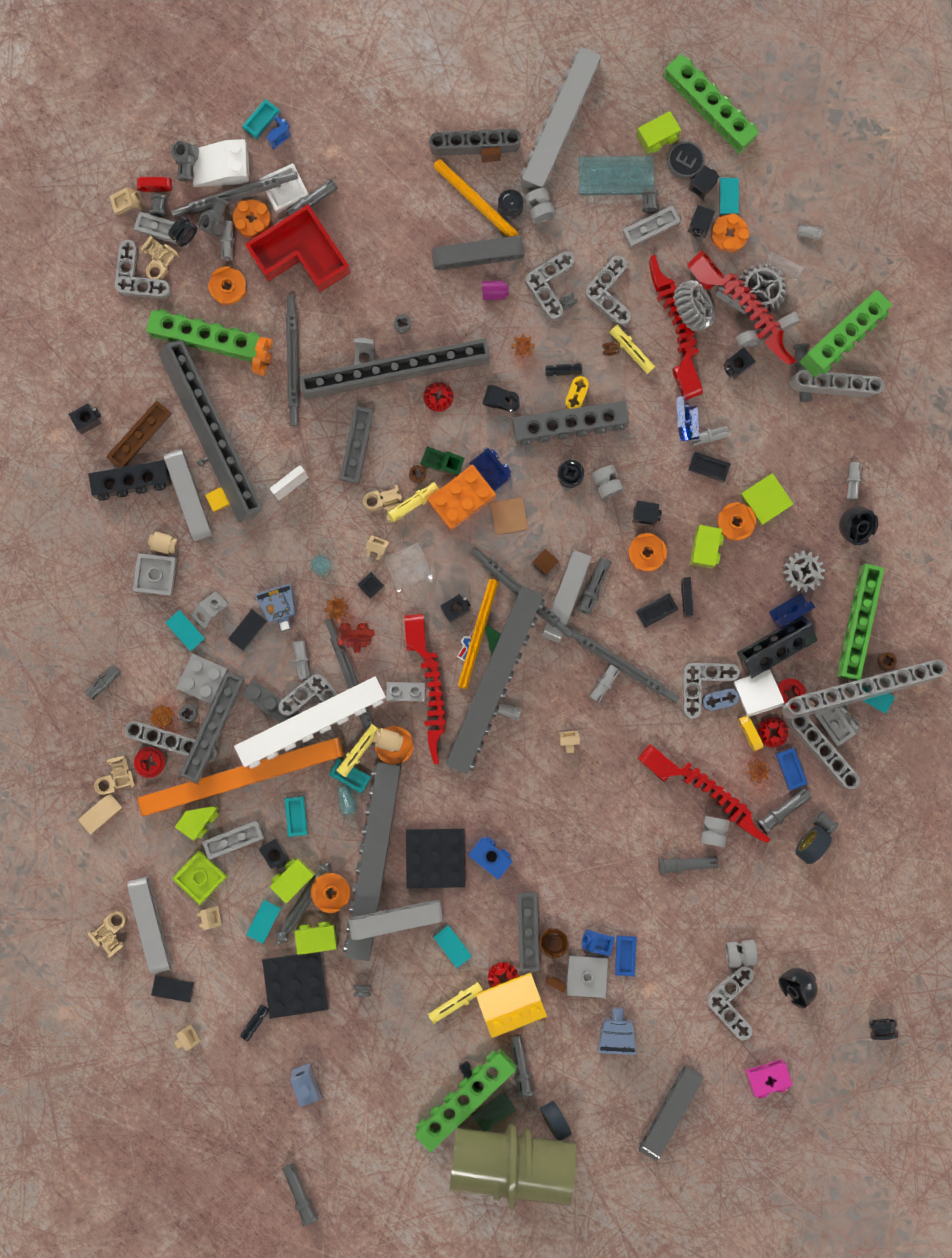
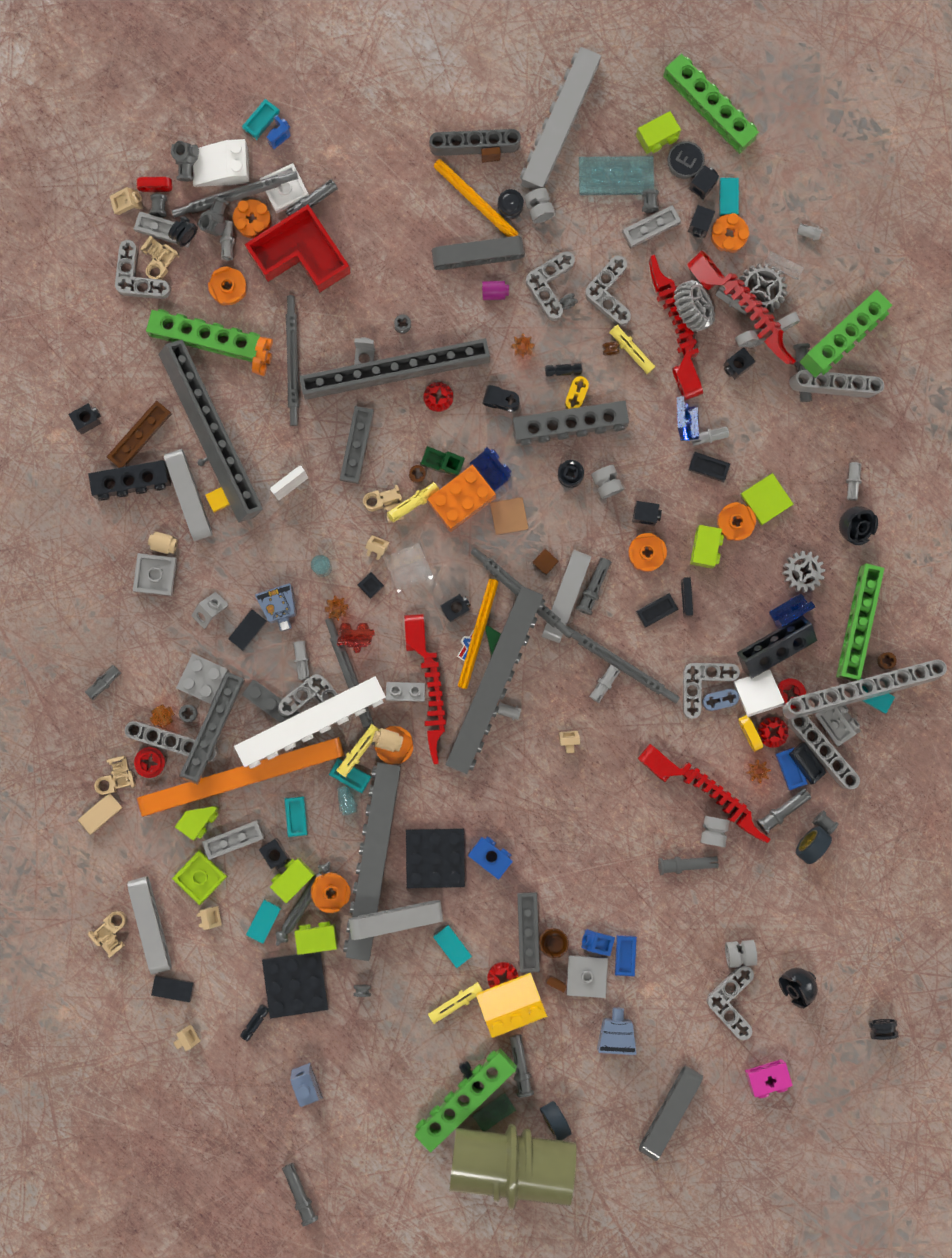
teal tile [165,610,205,652] -> none
none -> black tile [789,742,827,785]

